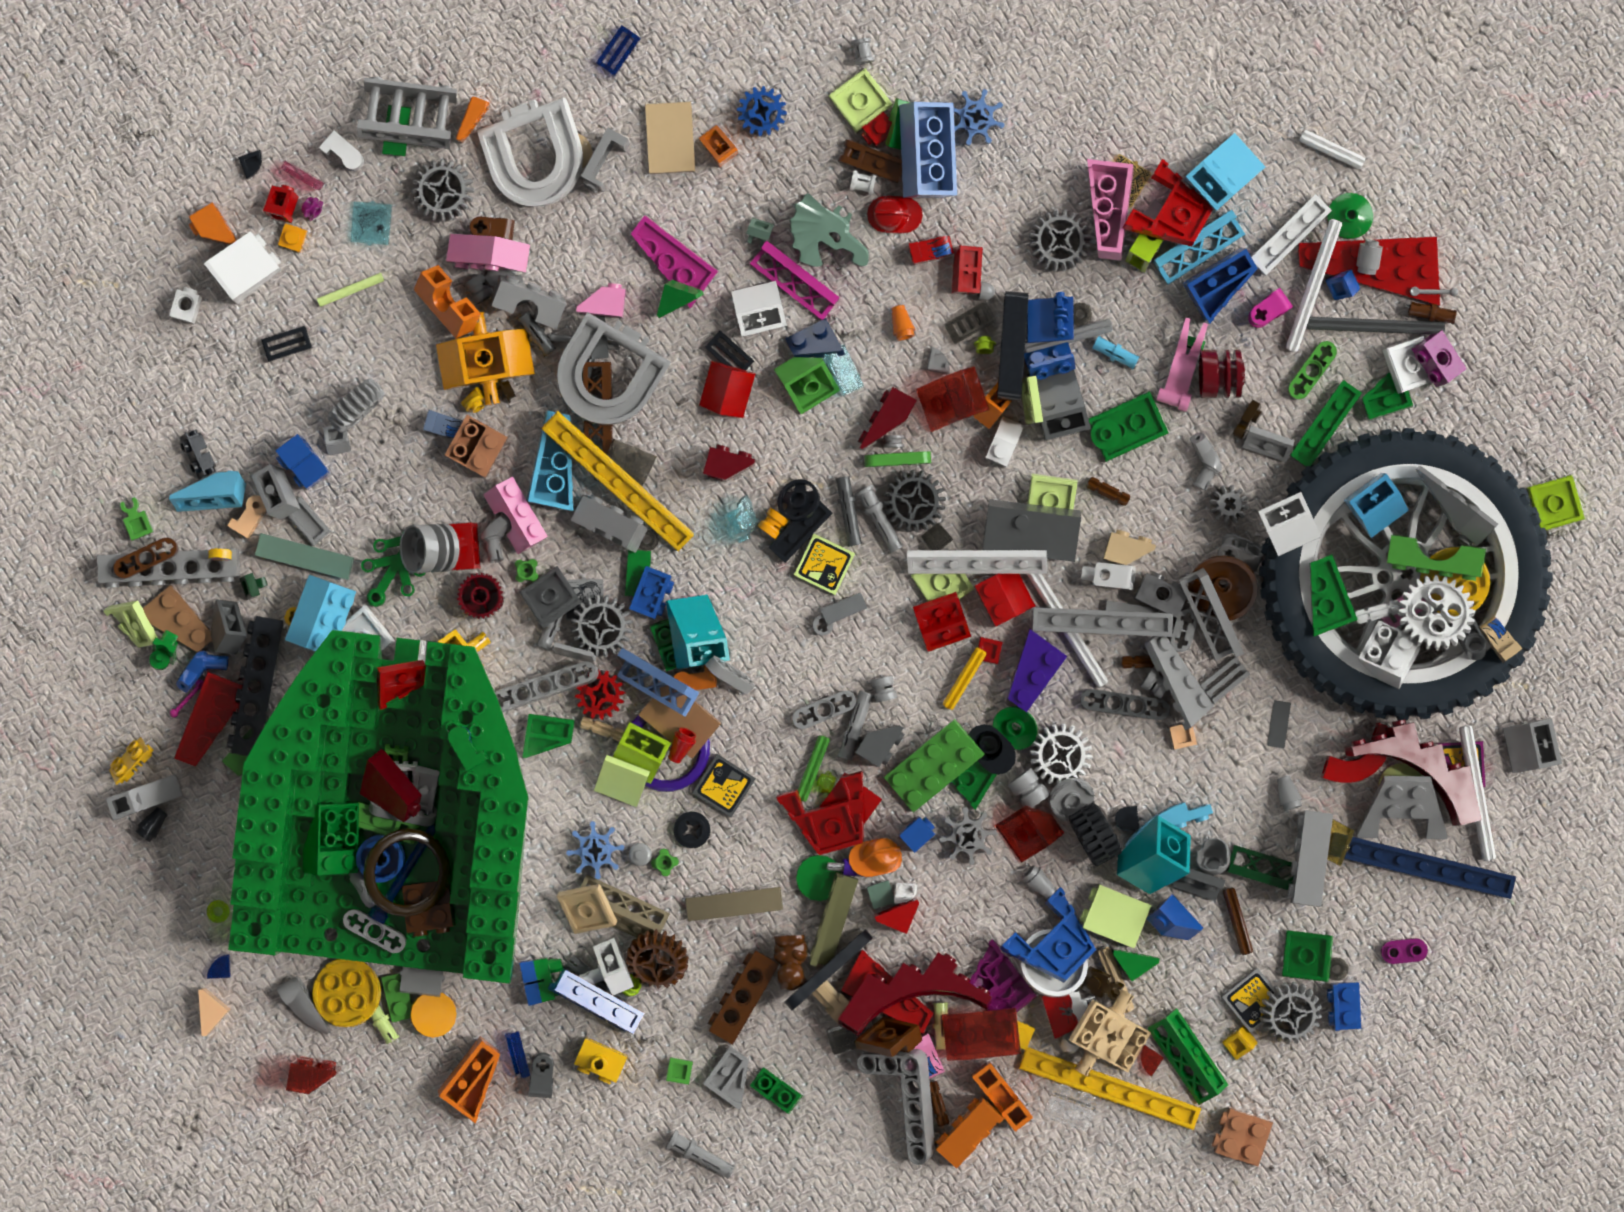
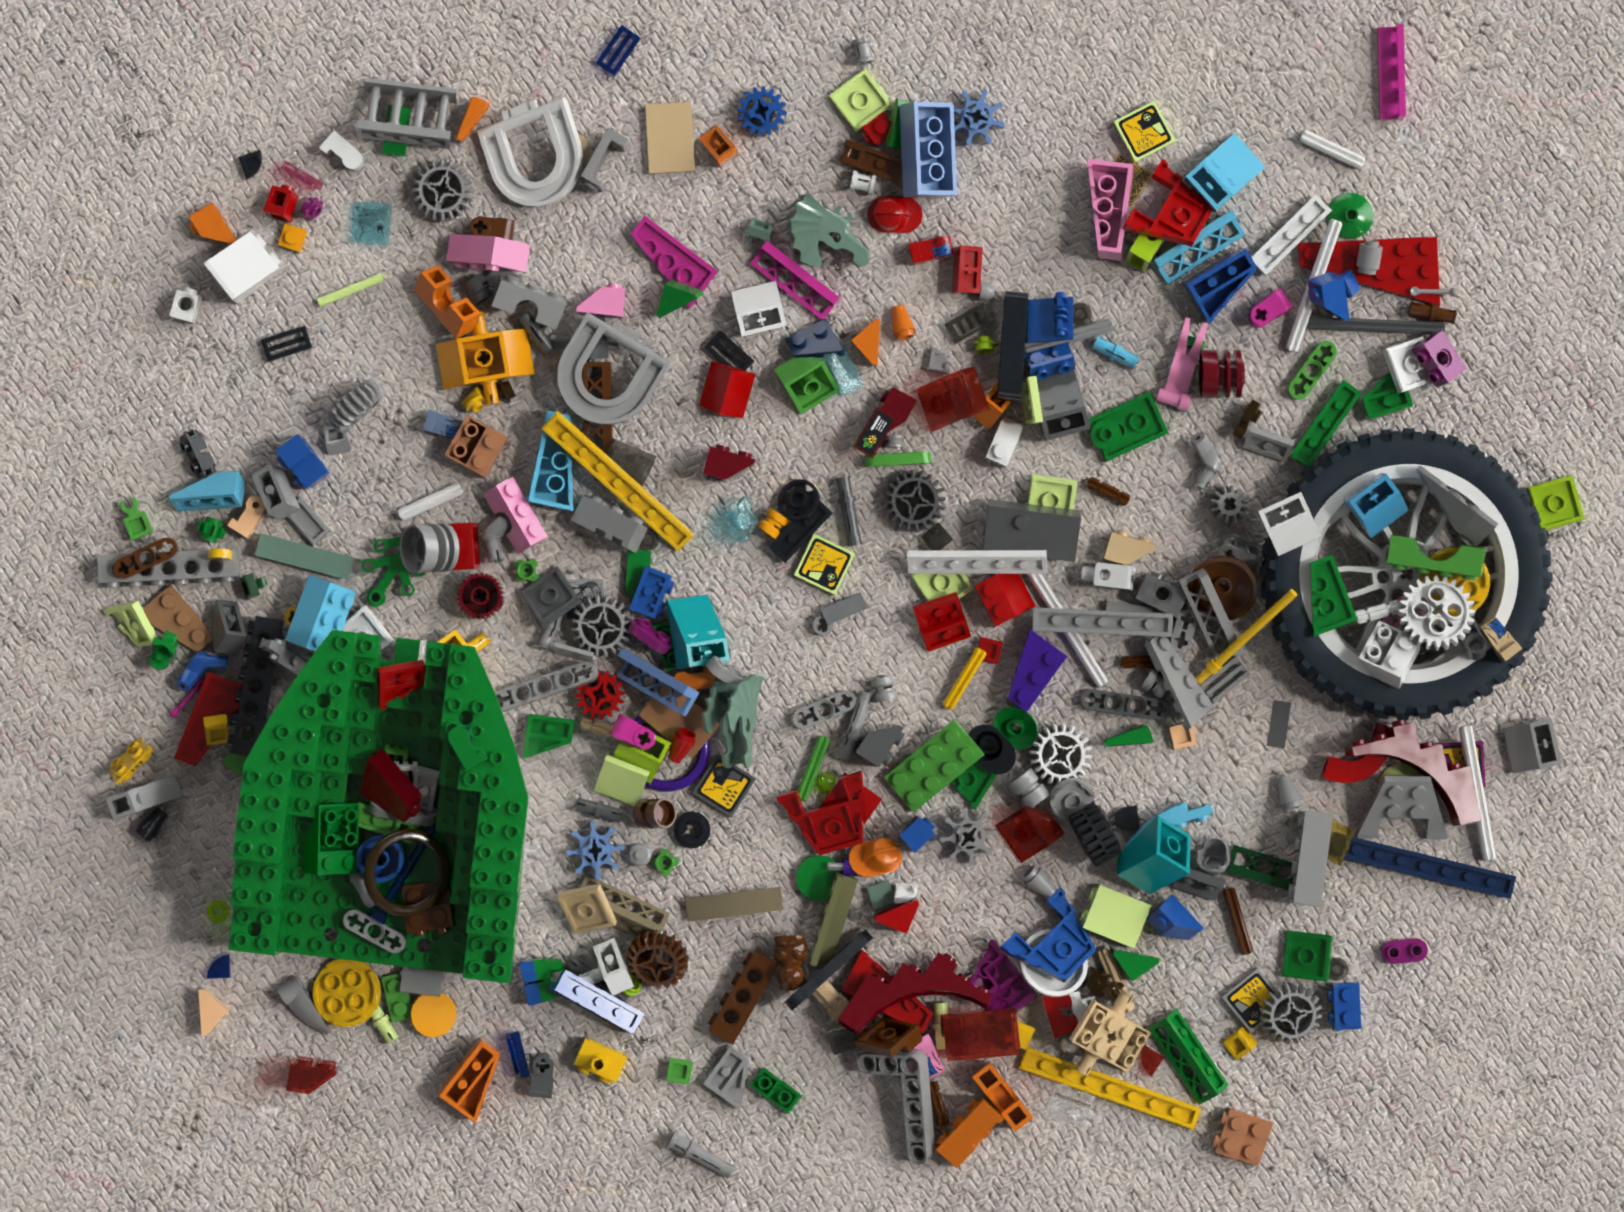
light grey pin [855,484,903,553] -> none
light grey gear [1029,209,1091,272] -> none
none -> green gear [196,516,226,543]
none -> yellow slope [203,714,229,746]
none -> light grey hinge [259,638,311,677]
none -> white axle [398,483,463,521]
none -> dark grey pin [575,797,623,823]
none -> dark pink piece [609,713,656,749]
none -> magenta plate [628,618,672,654]
none -> reddish brown wheel [633,798,677,829]
none -> sand green animal [702,674,764,768]
none -> orange slope [851,319,880,367]
none -> tile [853,407,896,459]
none -> green slope [1103,725,1154,747]
none -> tile [1113,101,1176,163]
none -> yellow bar [1195,589,1297,684]
none -> blue slope [1308,271,1349,321]
none -> dark pink fence [1377,24,1406,120]

